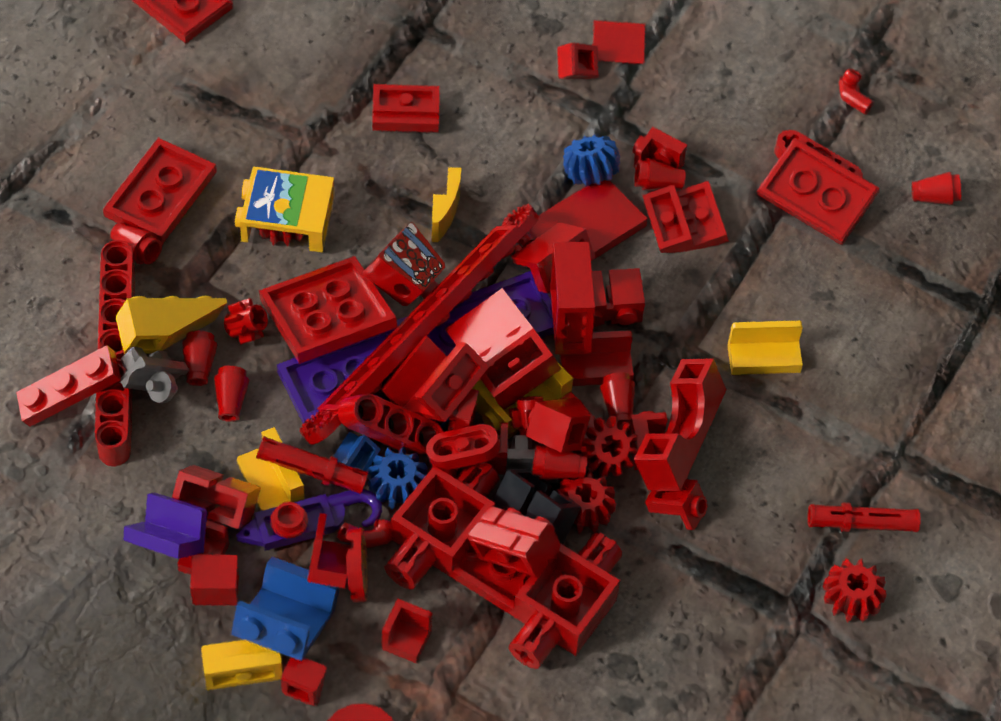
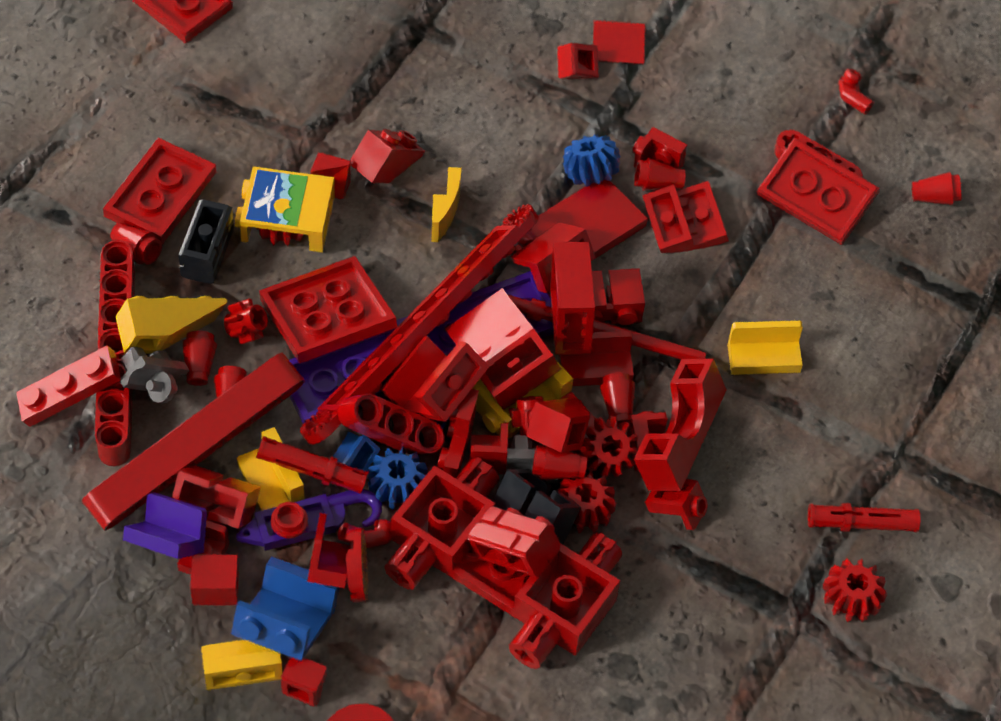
red torso [362,222,445,306] -> none
red plate [372,84,440,132] -> none
red panel [382,598,432,663] -> none
red plate [426,424,501,470] -> none
none -> red beam [82,352,305,531]
none -> black brick [178,199,234,284]
none -> red slope [310,152,351,199]
none -> red slope [350,129,425,183]
none -> red bar [507,294,706,360]

